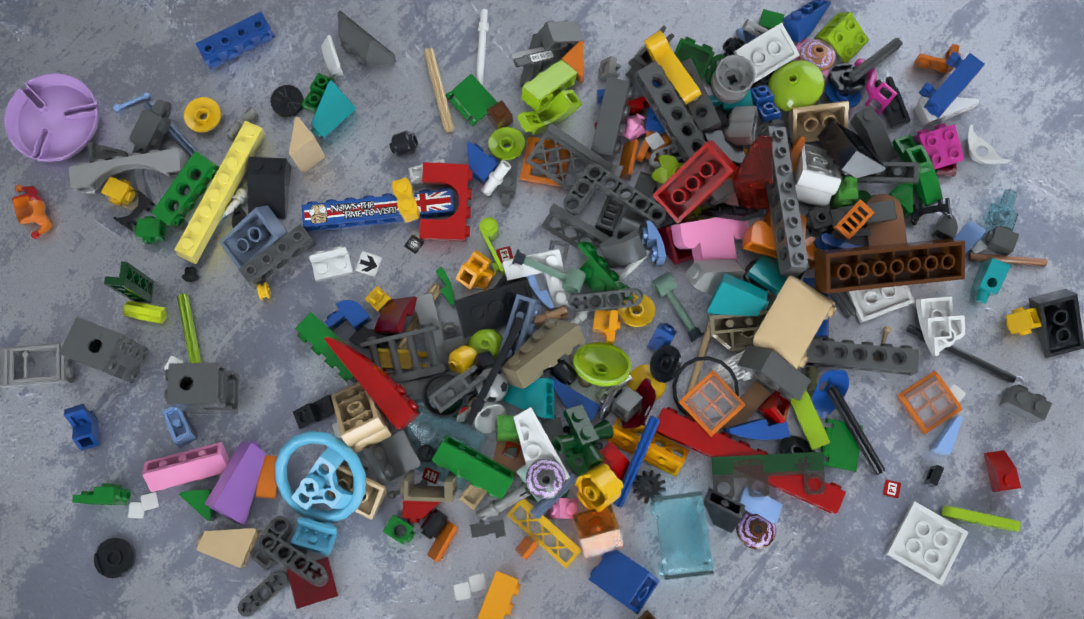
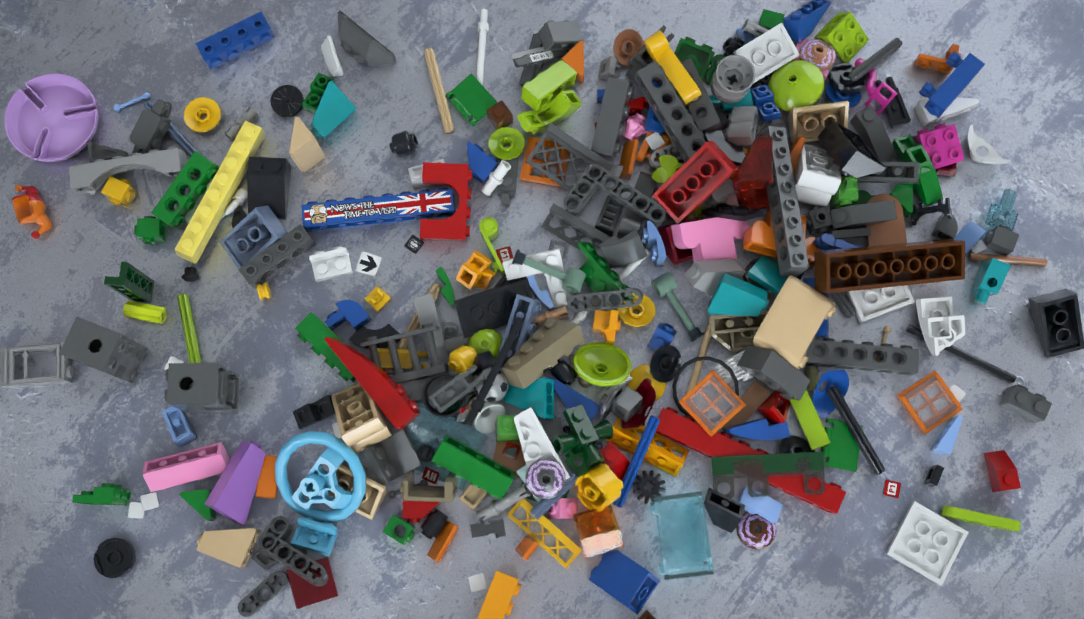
blue brick [64,404,100,451] -> none
black piece [113,190,155,231] -> none
dark red slope [374,296,417,334] -> none
yellow brick [392,177,420,223] -> none
white sticker [454,582,471,601] -> none
orange slope [833,199,875,241] -> none
yellow brick [1006,307,1042,336] -> none
none -> nougat dish [613,29,644,66]

